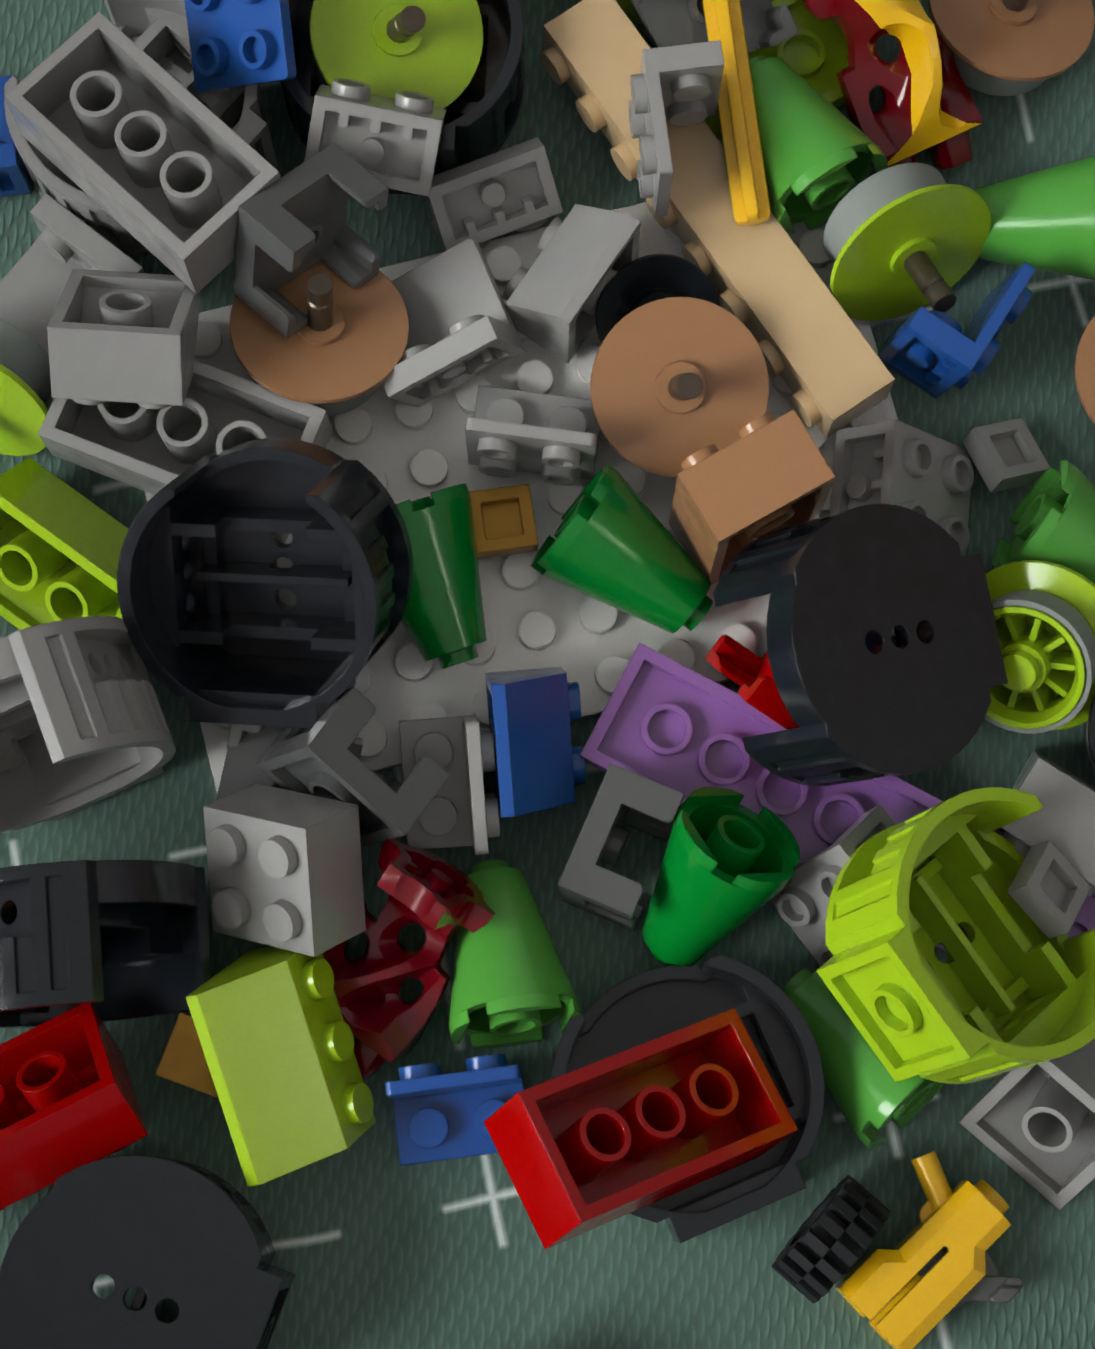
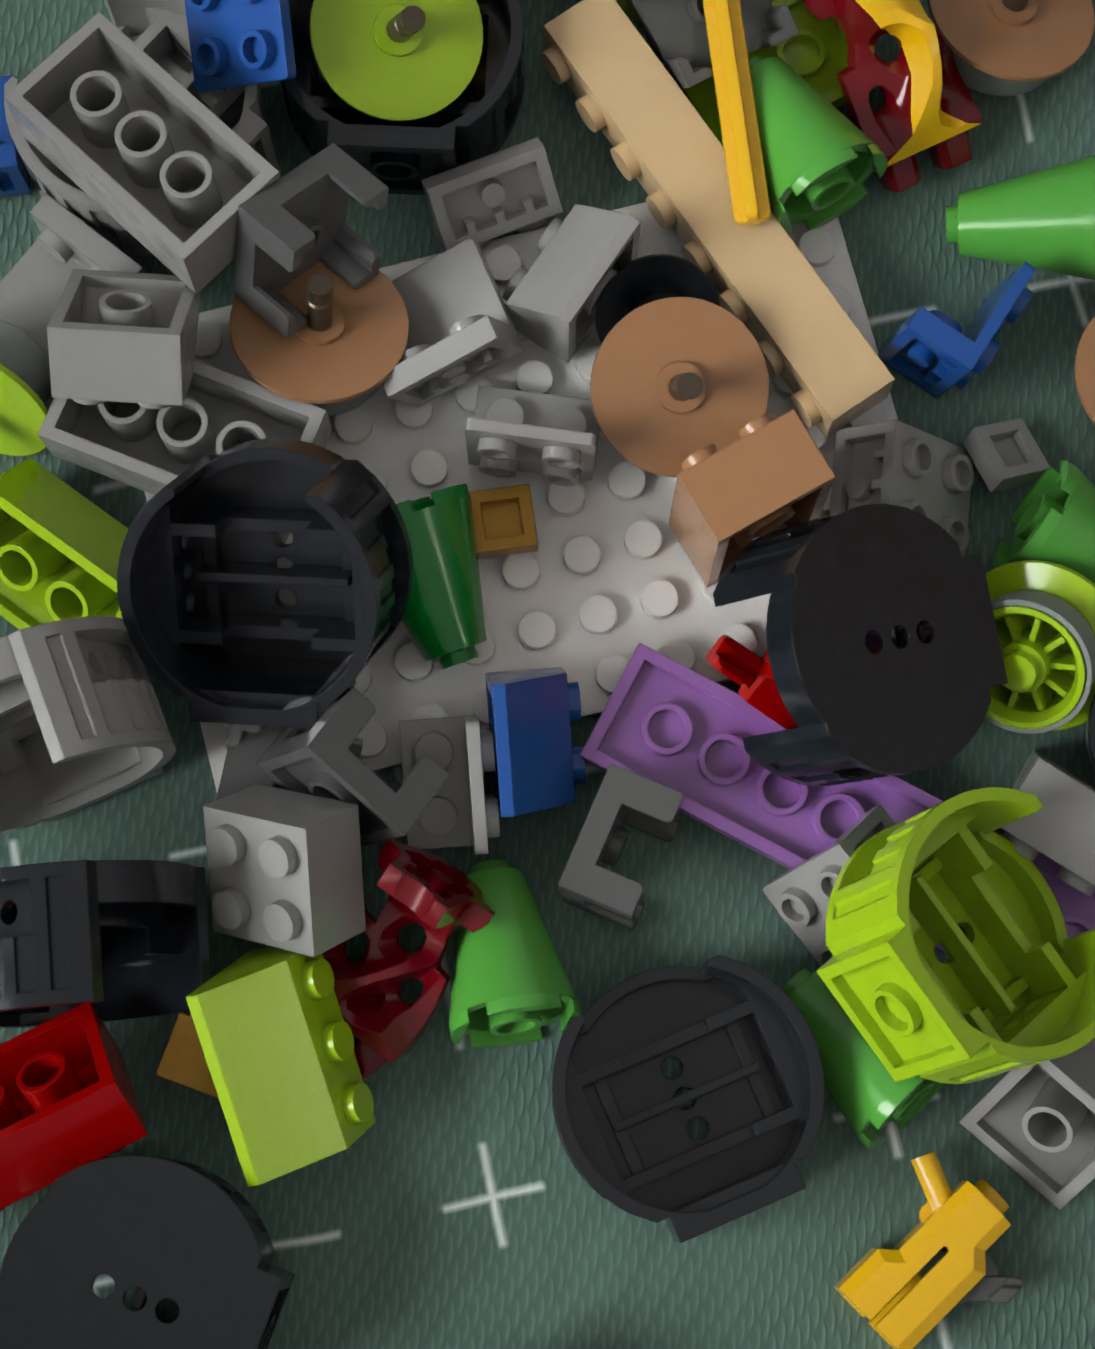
light grey bracket [304,78,446,197] -> none
blue bracket [385,1054,524,1166] -> none
red brick [484,1008,798,1250] -> none
green cone [530,464,714,634] -> none
light grey bracket [628,40,724,217] -> none
green cone [642,786,800,967] -> none
black tyre [772,1175,891,1303] -> none
lime piece [823,163,991,321] -> none
light grey plate [1007,840,1091,939] -> none

